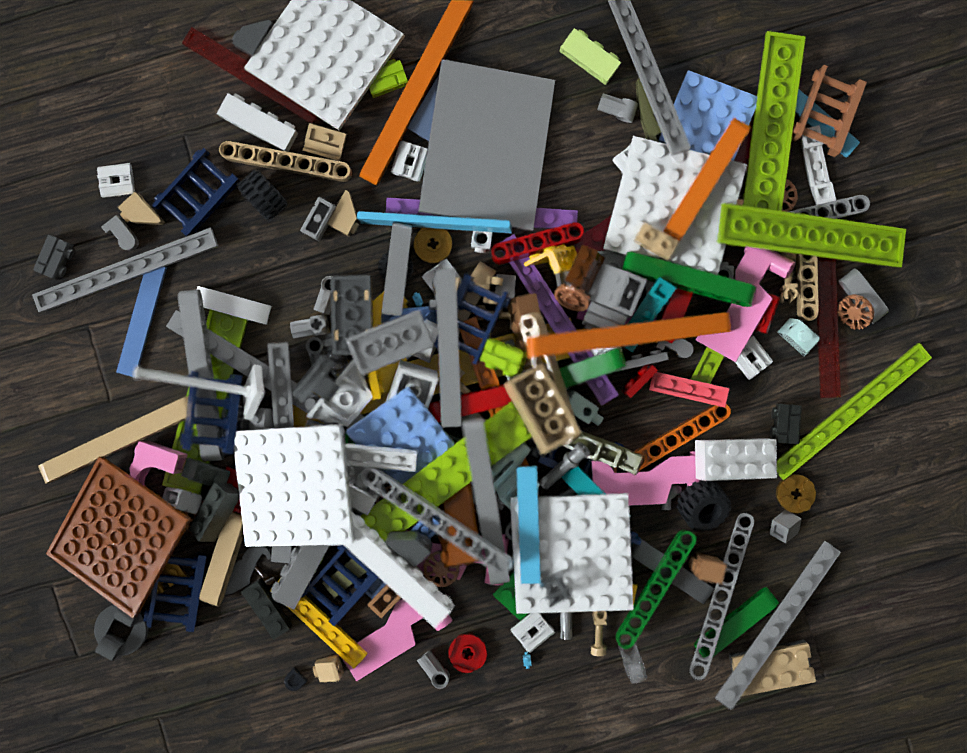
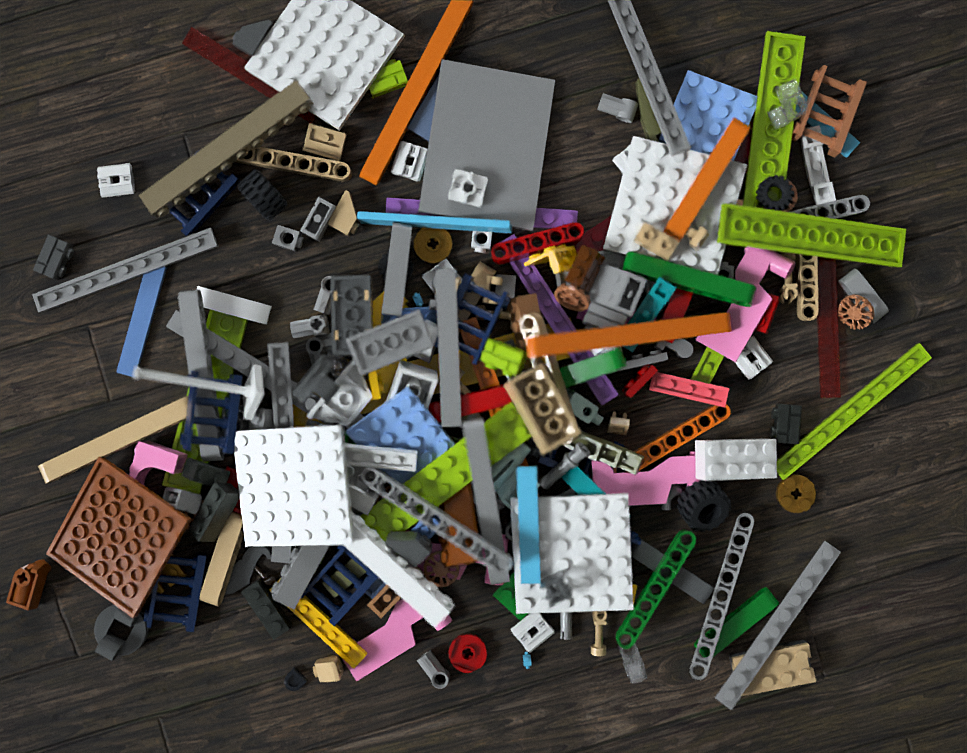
light grey leg [101,215,139,251] -> none
tan slope [118,192,165,225] -> none
white brick [217,94,298,152] -> none
yellowish green brick [560,28,621,85] -> none
medium nougat brick [688,552,726,584] -> none
light grey panel [770,510,802,544] -> none
light aqua torso [777,318,820,356] -> none
none -> dark orange piece [6,559,52,610]
none -> dark tan brick [139,80,314,218]
none -> light grey brick [272,225,304,252]
none -> white piece [448,169,488,207]
none -> tan tile [607,412,630,435]
none -> tan tile [685,227,709,251]
none -> black tyre [756,175,794,211]
none -> clear piece [767,79,808,130]

